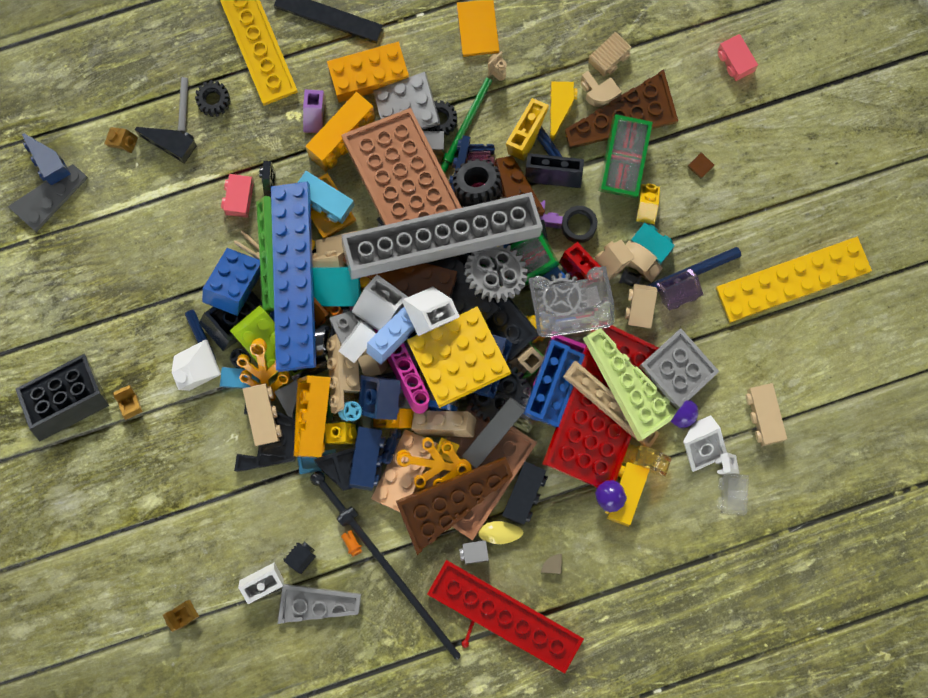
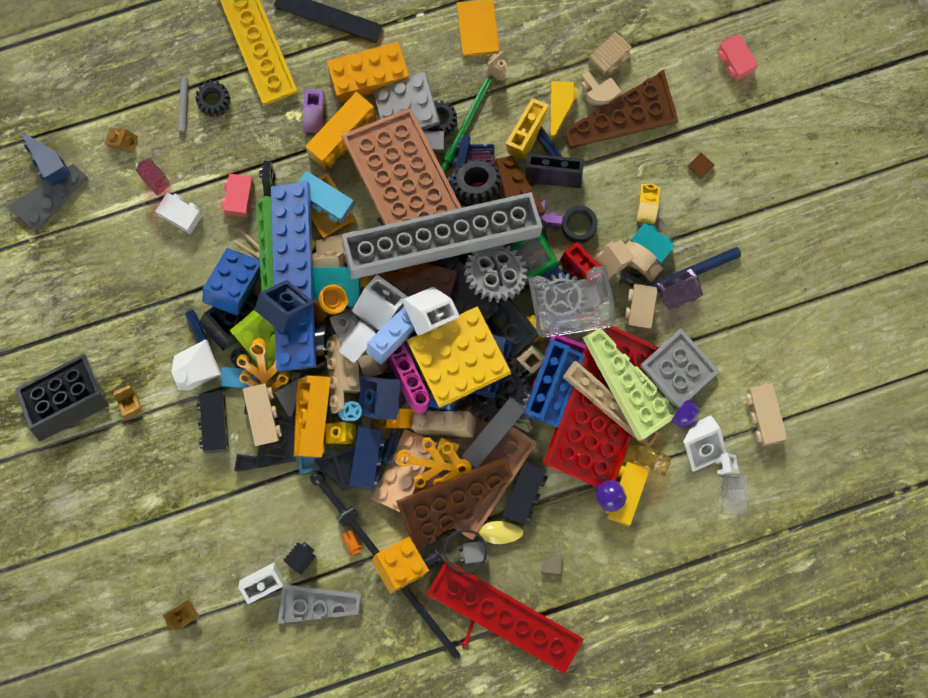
black slope [135,127,197,164] -> none
clear brick [598,114,653,199] -> none
yellow plate [716,236,872,323] -> none
none -> clear pink brick [136,158,170,196]
none -> white brick [155,192,202,235]
none -> black brick [197,392,229,454]
none -> dark blue slope [255,280,315,333]
none -> light orange hair [318,284,348,314]
none -> light orange brick [371,537,429,594]
none -> black bush [422,548,445,573]
none -> black tyre [444,529,487,574]

